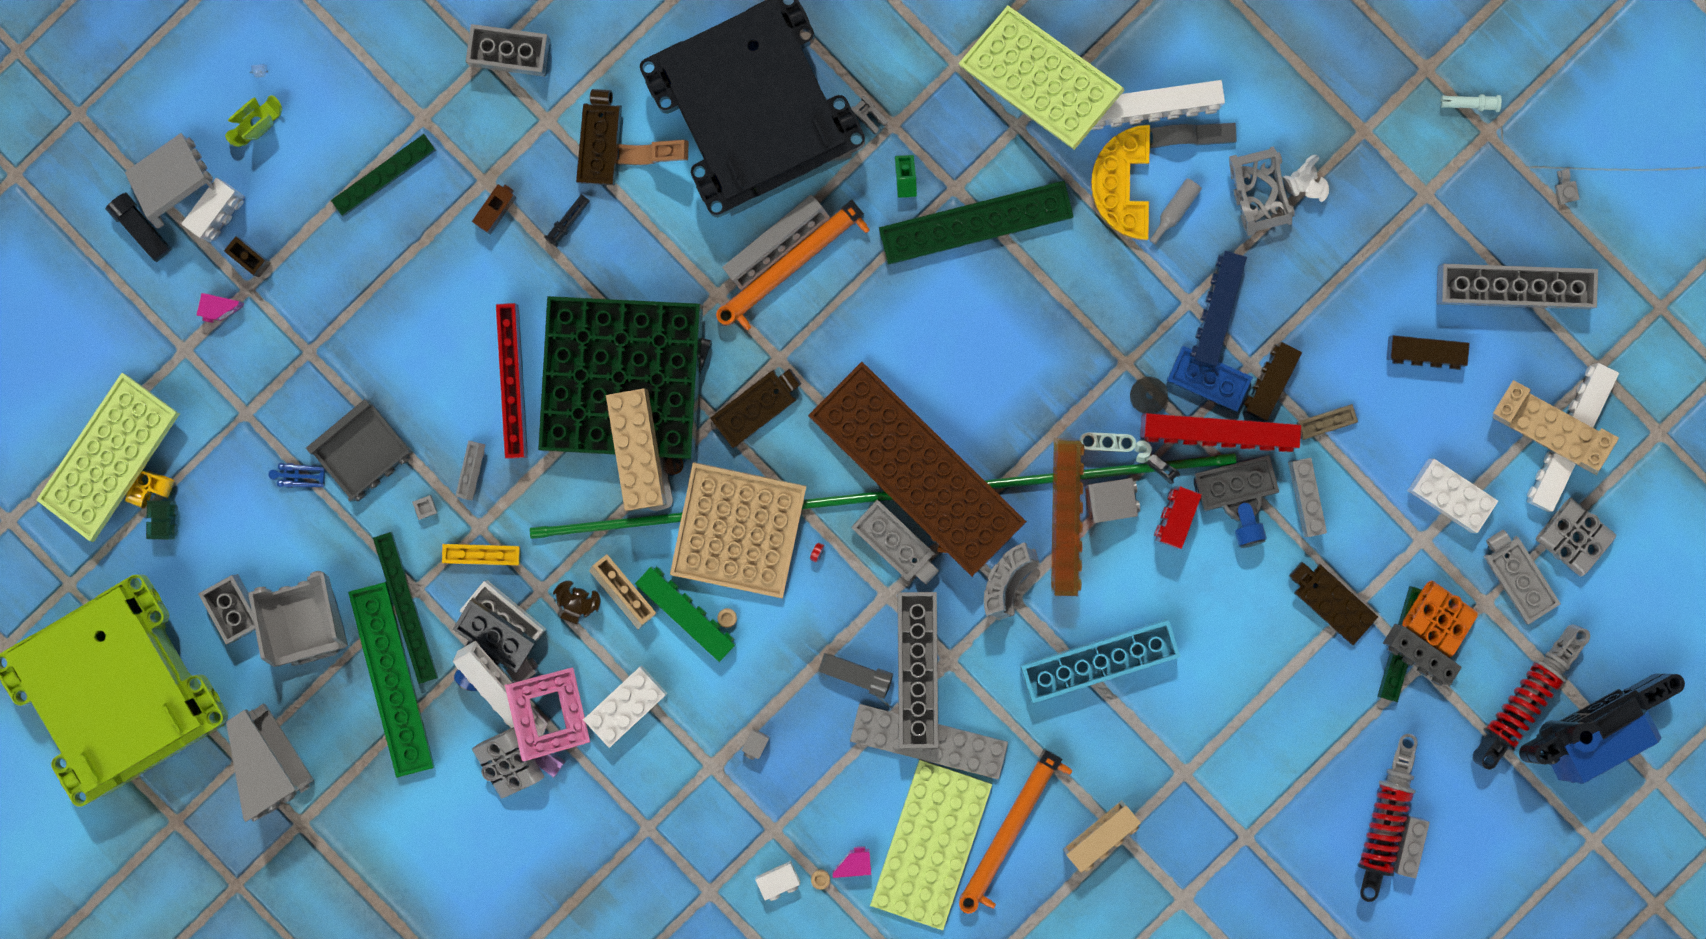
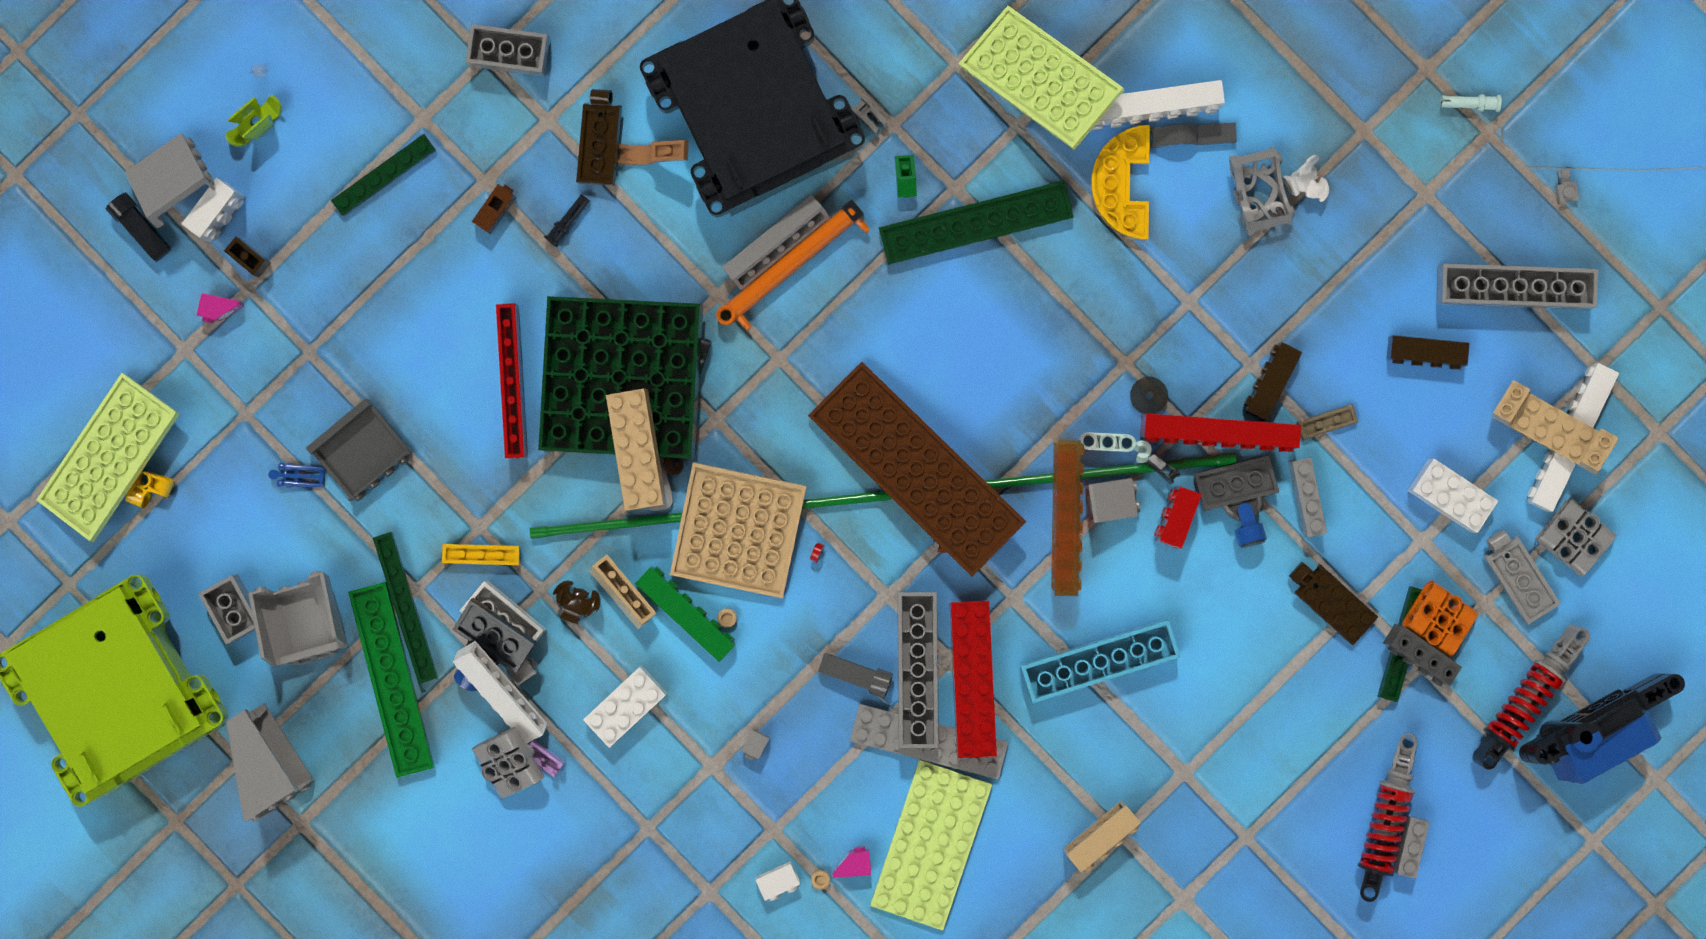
clear green piece [146,501,178,540] -> none
light grey plate [412,495,438,520] -> none
light grey plate [455,440,485,500] -> none
bright pink plate [505,667,590,761] -> none
dark brown hinge [710,369,802,449] -> none
light grey hinge [851,500,939,585] -> none
orange piece [958,748,1072,914] -> none
light grey fence [984,542,1040,620] -> none
light grey piece [1149,178,1202,245] -> none
blue plate [1166,346,1253,412] -> none
dark blue brick [1190,250,1247,369] -> none
none -> red brick [949,601,997,758]

